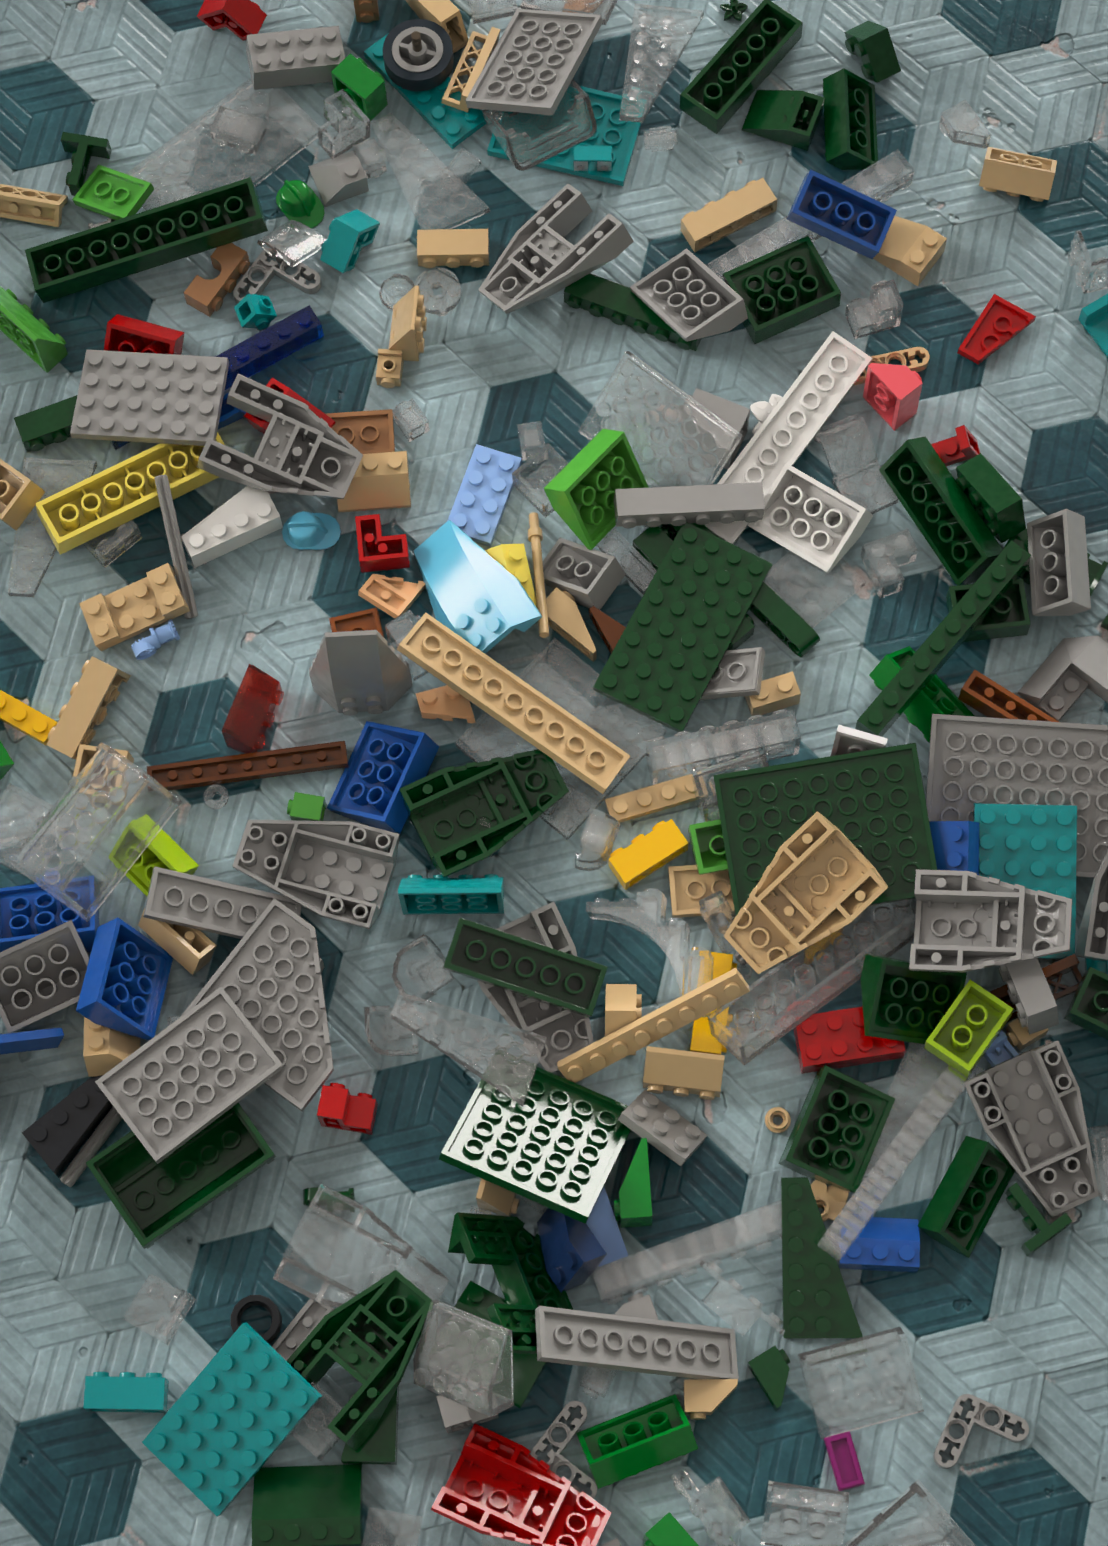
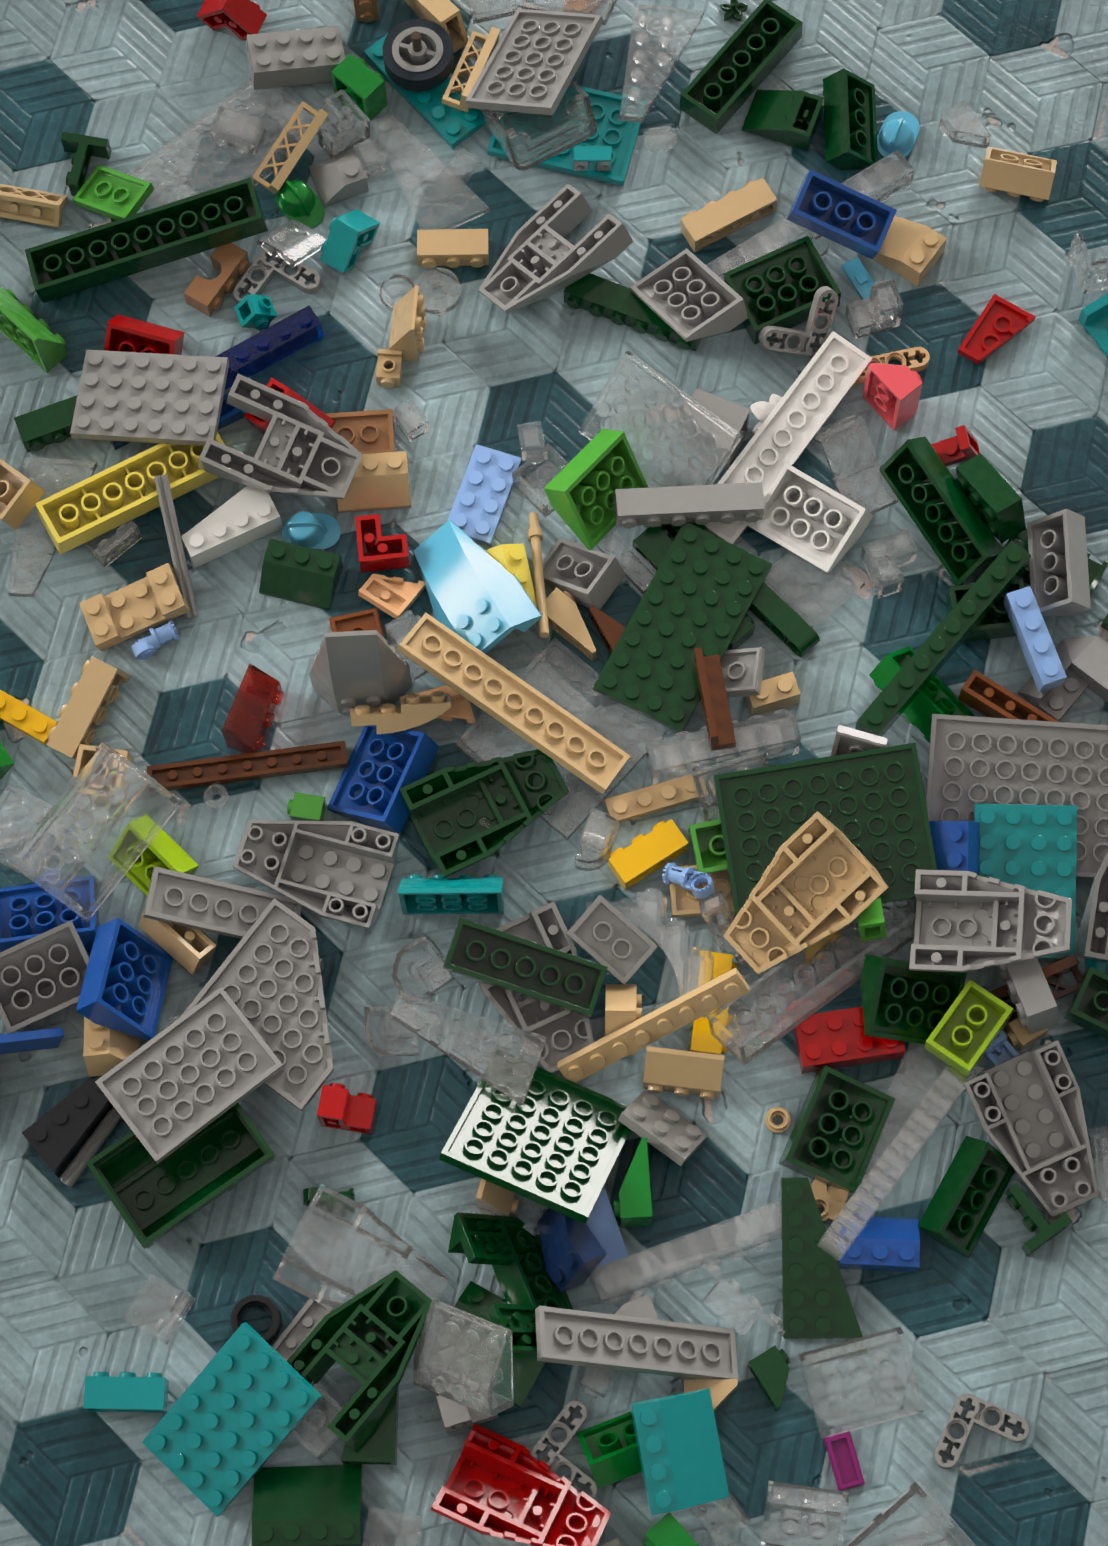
dark green brick [844,20,901,83] -> none
none -> tan fence [251,101,328,195]
none -> dark green slope [259,539,343,610]
none -> tan slope [350,692,451,734]
none -> light grey plate [566,895,658,985]
none -> teal slope [630,1388,729,1515]
none -> light blue connector [662,862,714,899]
none -> reddish brown fence [694,648,736,751]
none -> light grey beam [759,286,839,356]
none -> medium azure piece [841,257,882,305]
none -> bright green brick [857,898,887,942]
none -> medium azure piece [877,111,920,160]
none -> light blue brick [1003,586,1067,693]

